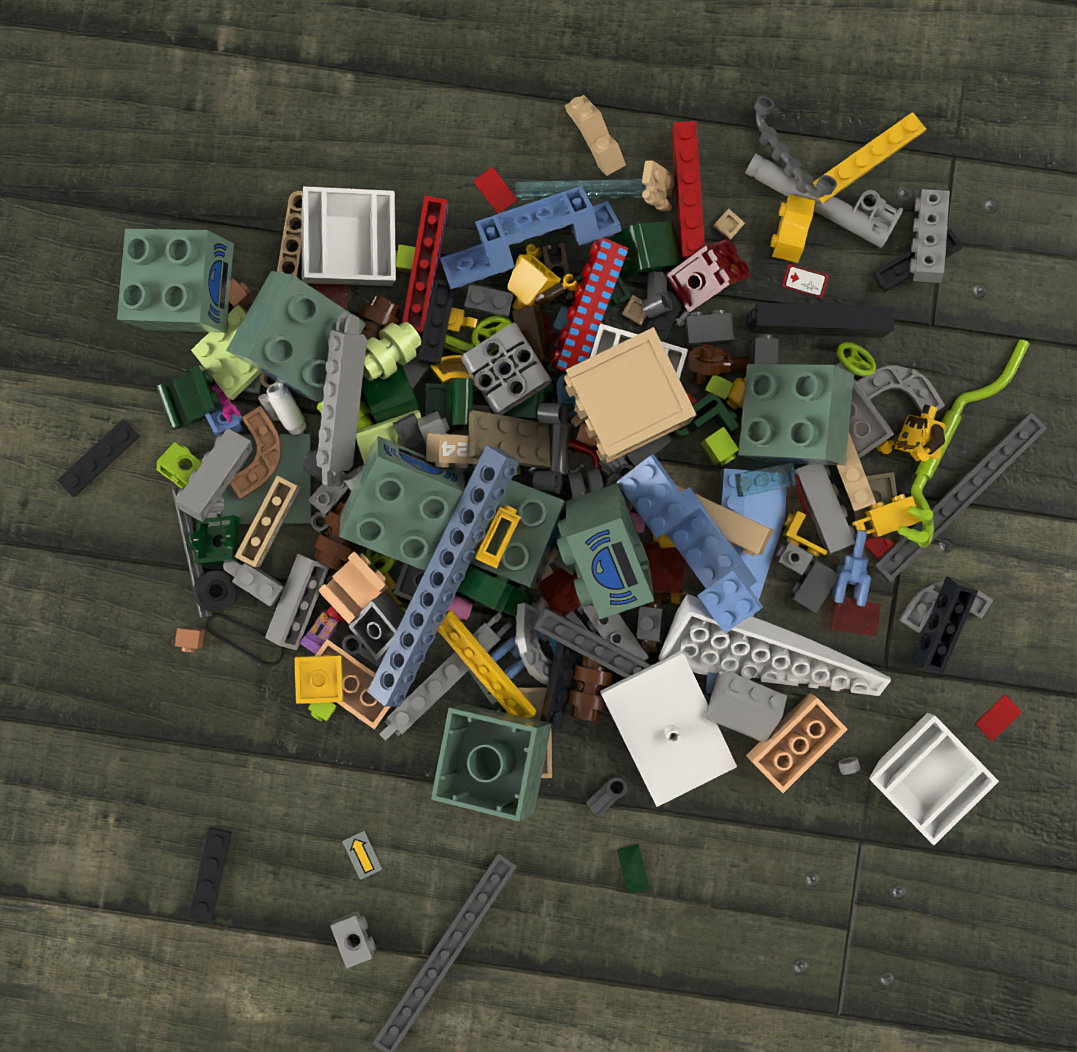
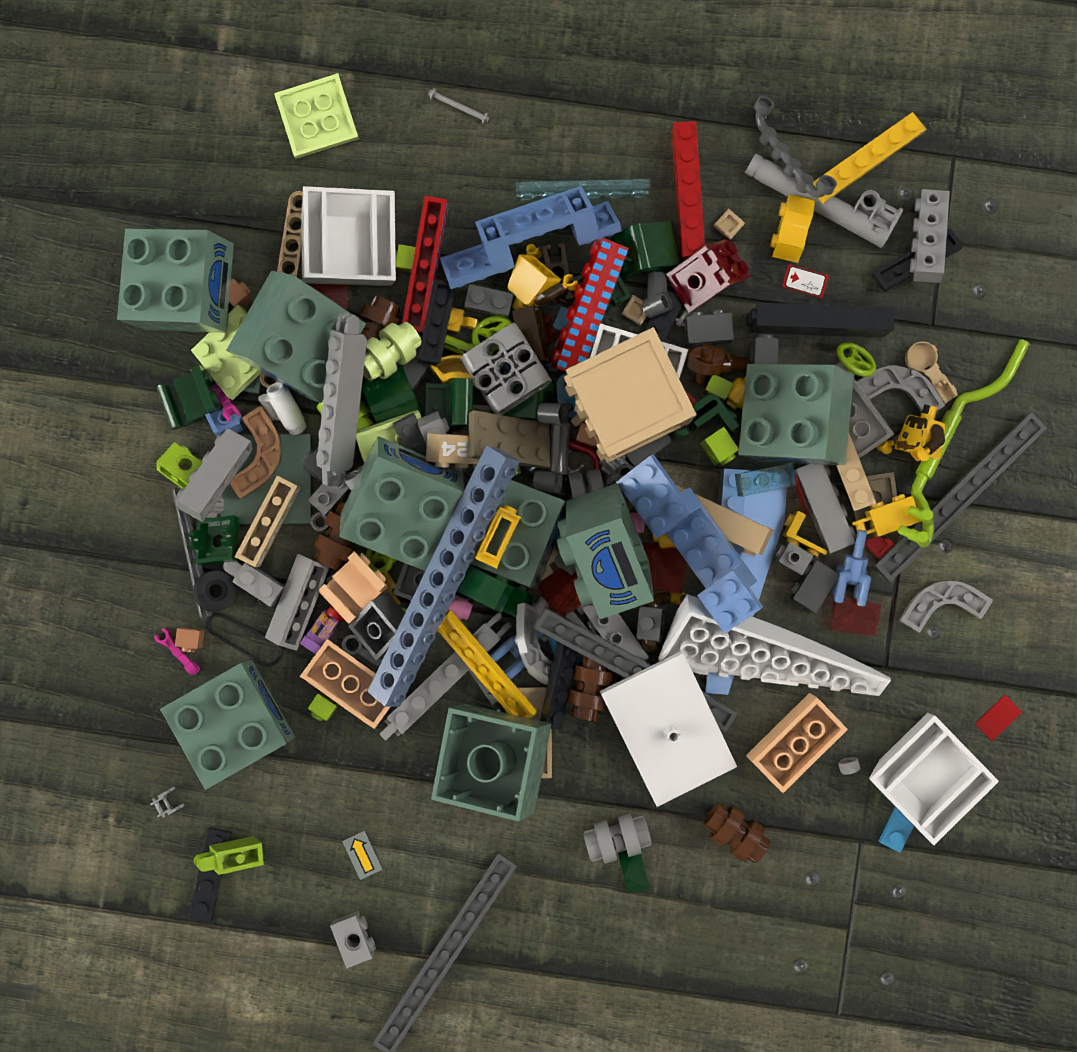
black plate [57,419,140,497] -> none
yellow plate [295,655,343,704] -> none
red sticker [473,167,517,214] -> none
tan arch [565,95,626,176] -> none
dark grey piece [586,774,627,817] -> none
tan plate [642,161,675,212] -> none
light grey slope [705,671,787,742] -> none
black brick [912,576,978,673] -> none
none -> light grey piece [150,787,185,818]
none -> dark pink piece [154,628,200,675]
none -> sand green brick [160,660,295,790]
none -> lime brick [194,836,264,875]
none -> yellowish green plate [274,73,359,159]
none -> light grey axle [428,88,490,124]
none -> light grey piece [583,813,652,864]
none -> reddish brown piece [703,803,771,863]
none -> dark azure plate [879,806,914,853]
none -> tan piece [905,342,958,404]

